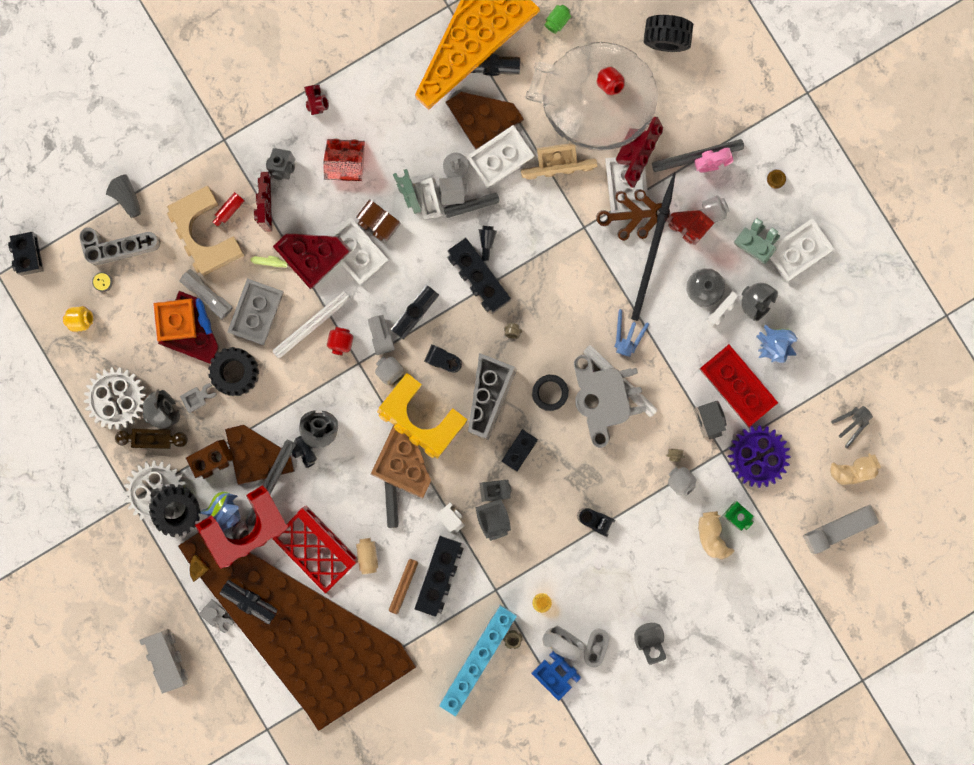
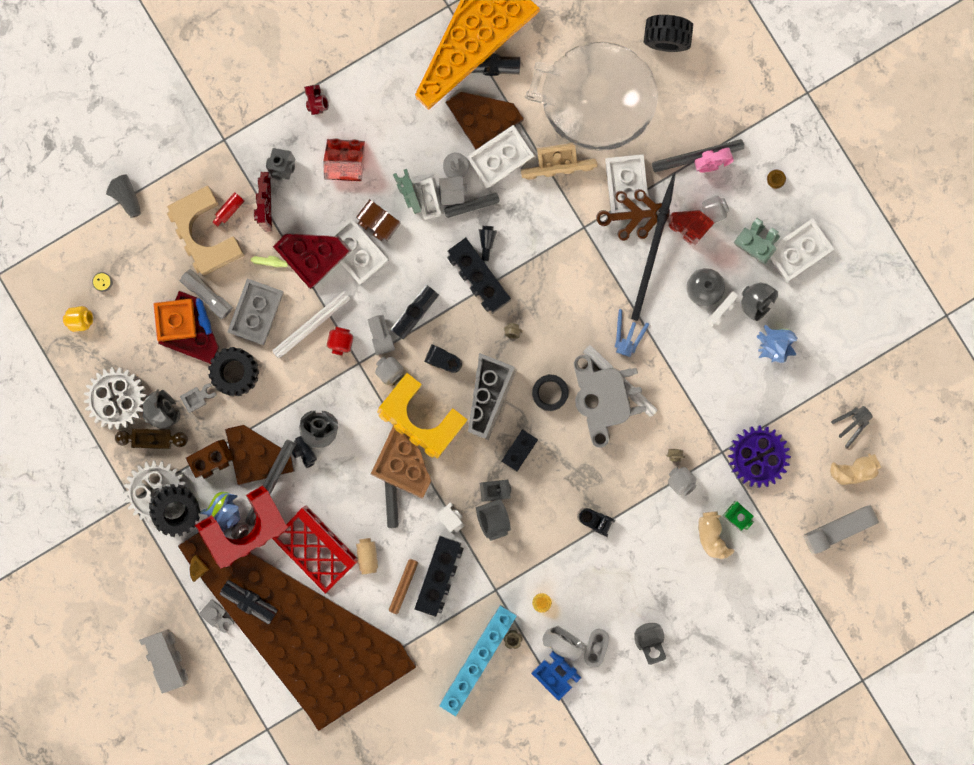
black brick [8,232,44,276] -> none
light grey beam [80,227,160,265] -> none
bright green brick [544,5,571,34] -> none
red head [596,67,625,95] -> none
dark red bracket [615,116,664,188] -> none
dark grey brick [693,400,727,440] -> none
red plate [699,344,778,428] -> none

